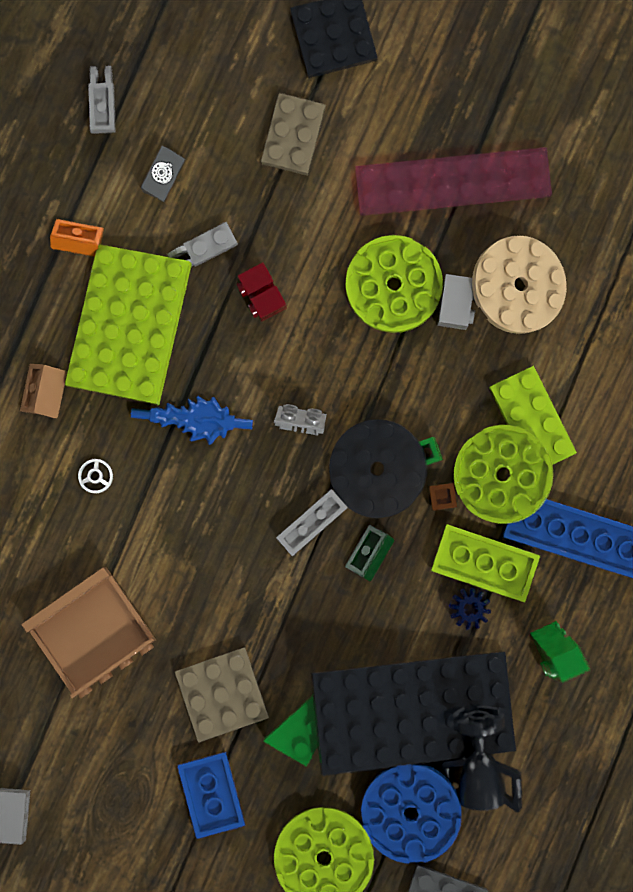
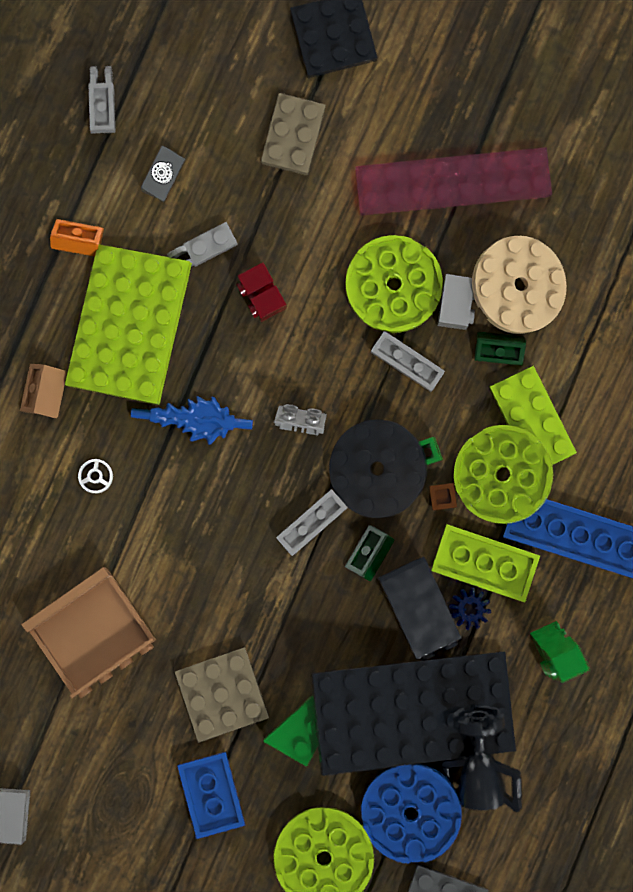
none -> light grey plate [371,331,445,392]
none -> black slope [377,557,461,661]
none -> dark green slope [474,332,526,366]

